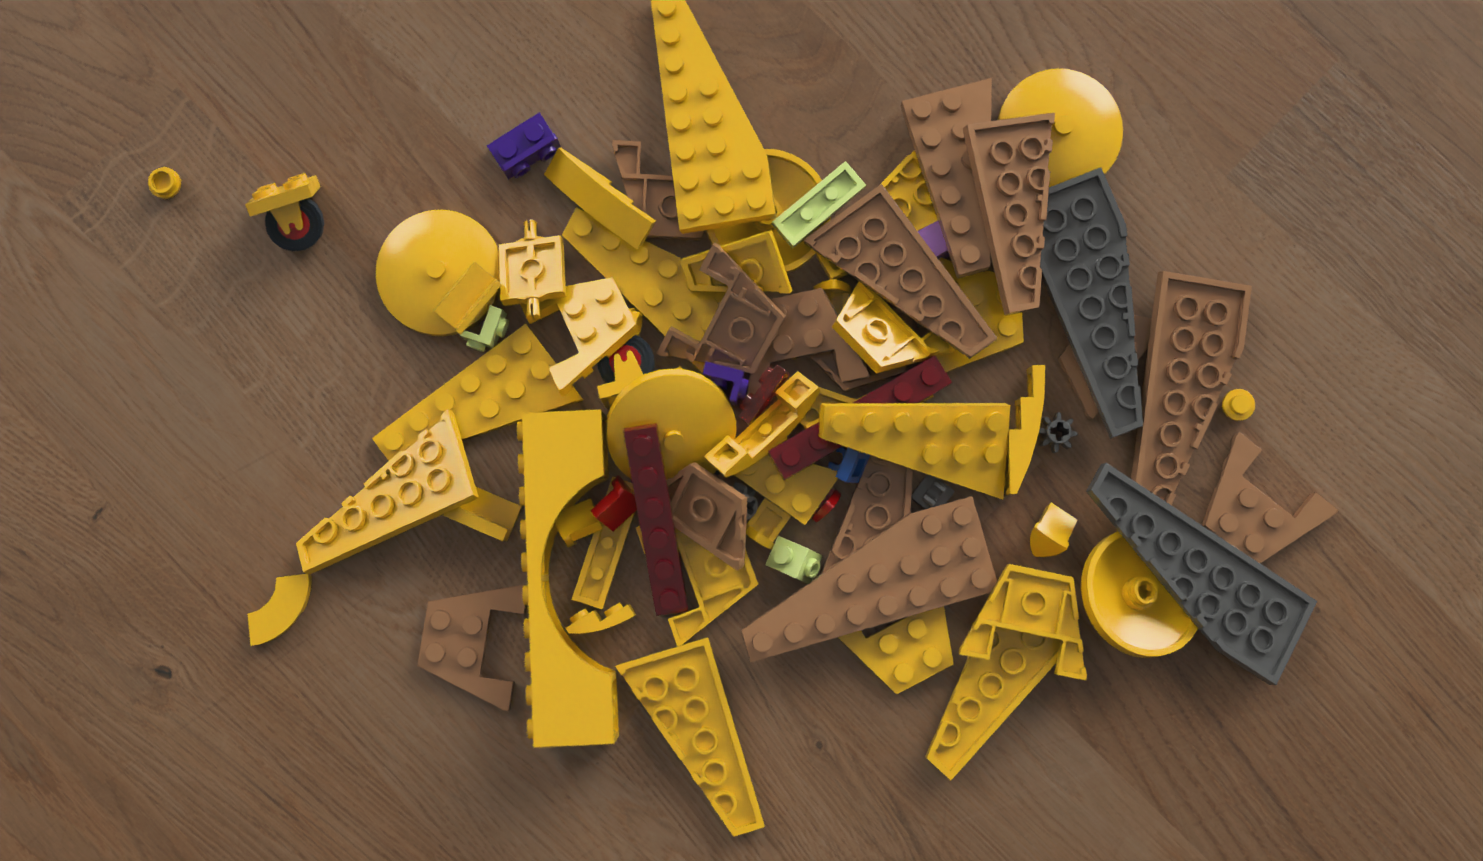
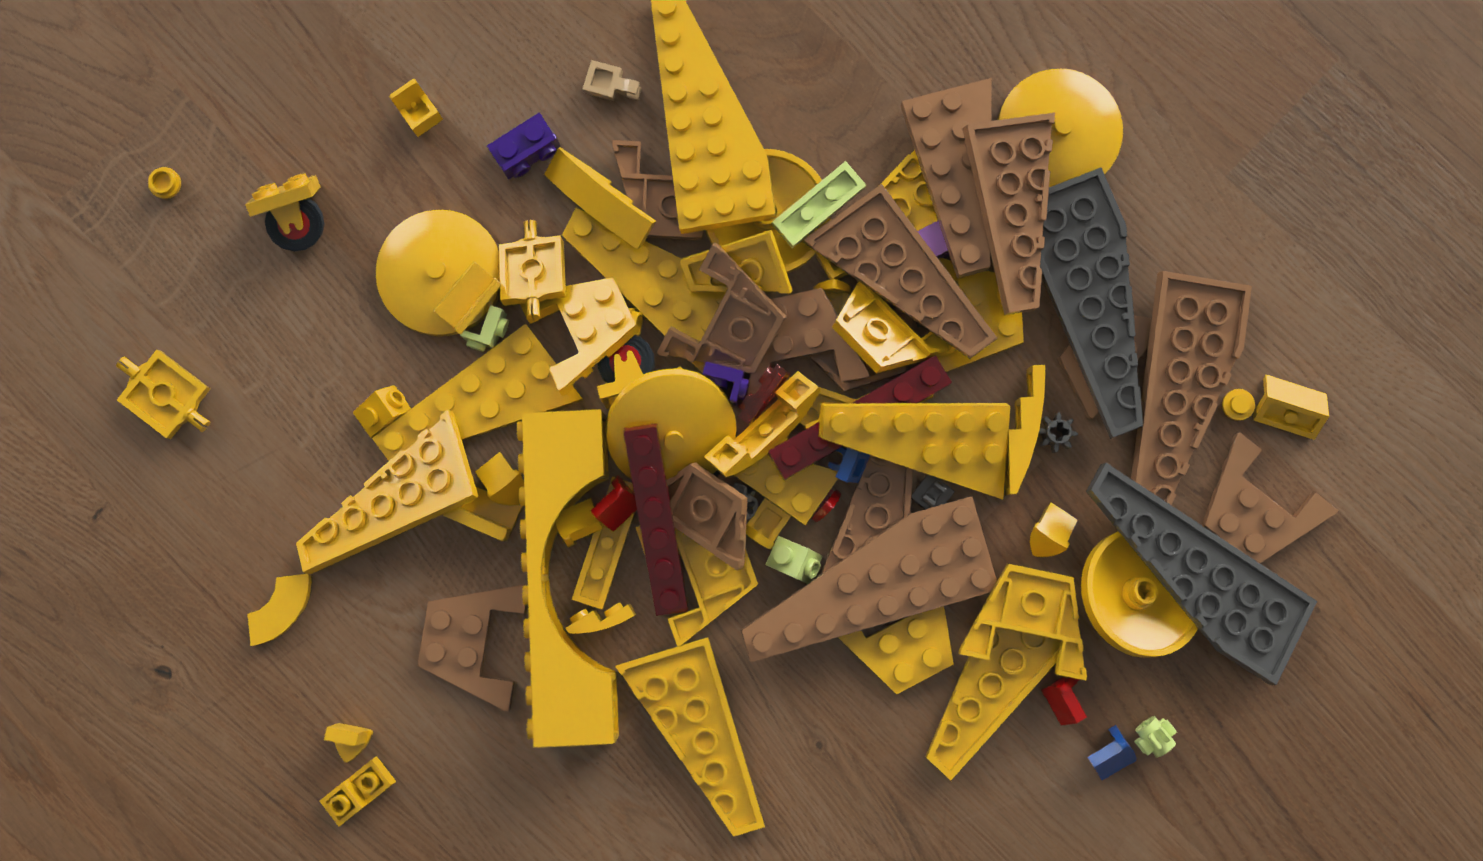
none -> yellow plate [116,349,211,439]
none -> yellow slope [319,756,396,827]
none -> yellow tile [324,723,373,763]
none -> yellow bracket [353,385,411,438]
none -> yellow bracket [389,79,444,137]
none -> yellow tile [475,452,524,505]
none -> tan plate [582,60,642,101]
none -> red tile [1041,676,1087,726]
none -> blue tile [1088,725,1137,780]
none -> yellowish green gear [1134,716,1177,758]
none -> yellow panel [1253,375,1329,440]

